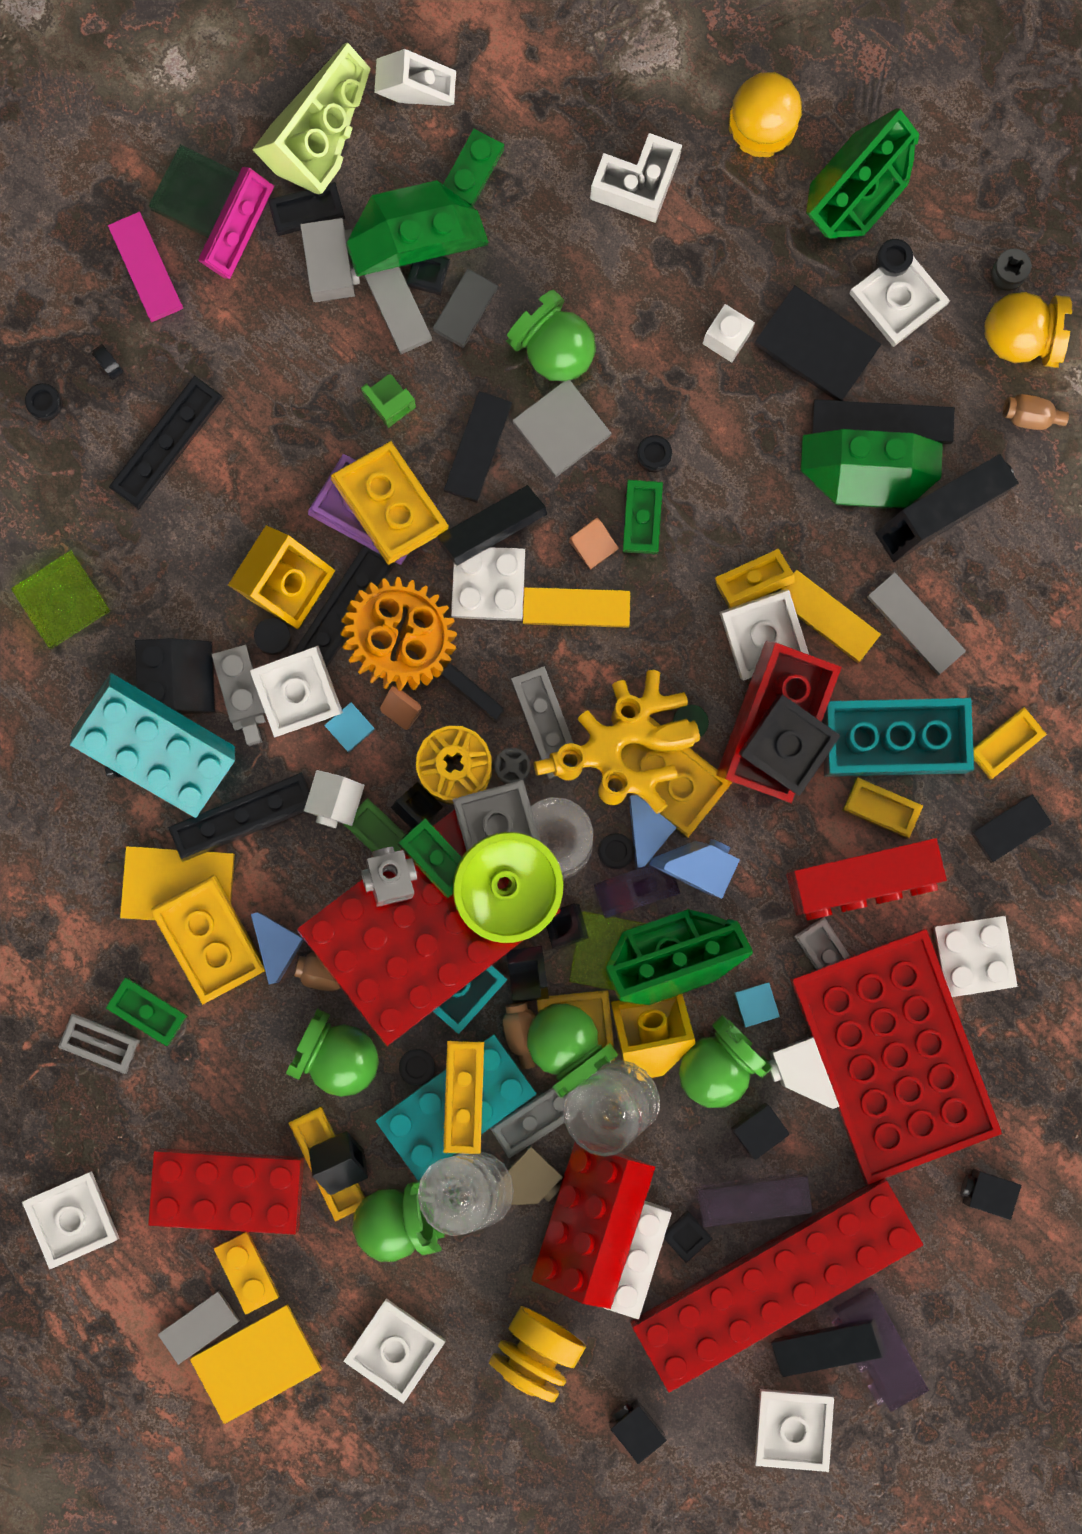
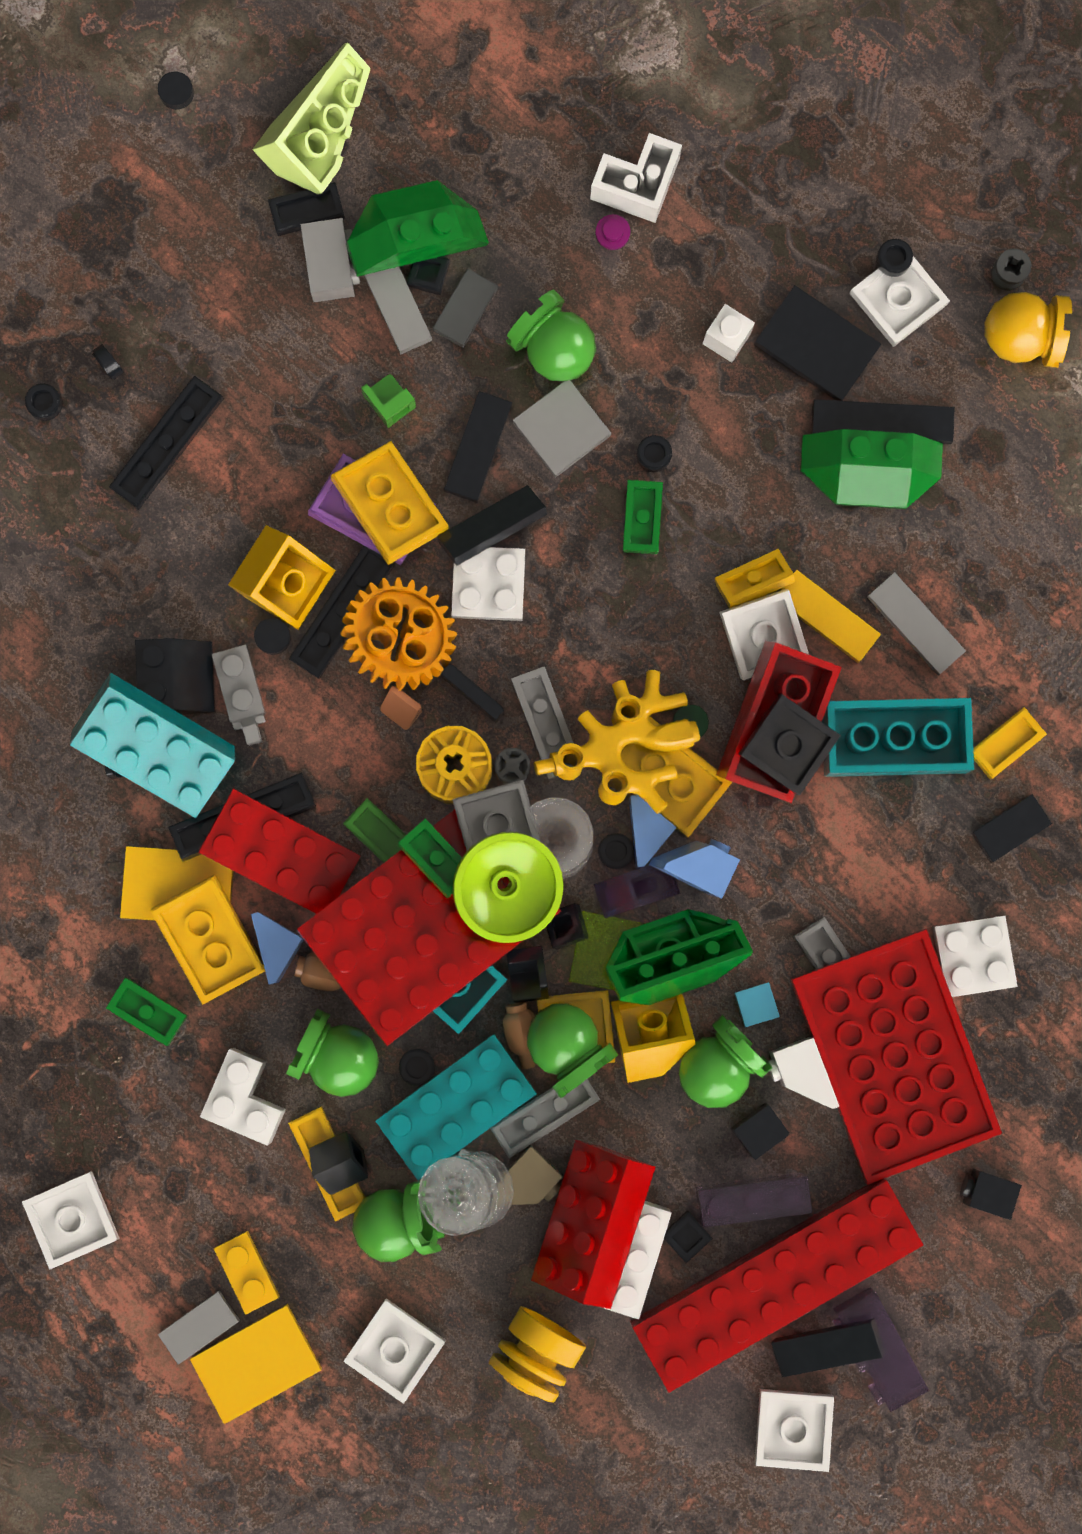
clear neon green tile [11,550,111,649] -> none
light grey tile [58,1013,140,1074] -> none
dark pink tile [108,211,184,323] -> none
clear green plate [148,144,239,238] -> none
red brick [148,1148,304,1235] -> none
dark pink tile [198,167,274,279] -> none
white plate [250,646,343,738] -> none
white brick [304,770,365,829] -> none
medium azure tile [324,702,375,753] -> none
light grey brick [361,847,417,907] -> none
white slope [374,49,456,106] -> none
black panel [391,782,443,839] -> none
green plate [443,128,504,207] -> none
yellow tile [443,1041,484,1154] -> none
yellow tile [523,587,630,628] -> none
clear wheel [563,1060,660,1157] -> none
nougat slope [569,517,619,570] -> none
black brick [609,1400,667,1464] -> none
yellow tile [729,72,802,157] -> none
red brick [786,838,947,920] -> none
green wedge [806,108,920,238] -> none
yellow tile [842,777,923,839] -> none
black slope [875,454,1019,563] -> none
medium nougat plant [1003,393,1069,430] -> none
none -> black tile [158,71,194,110]
none -> red plate [198,788,361,914]
none -> white brick [200,1048,286,1145]
none -> magenta plate [595,214,630,250]

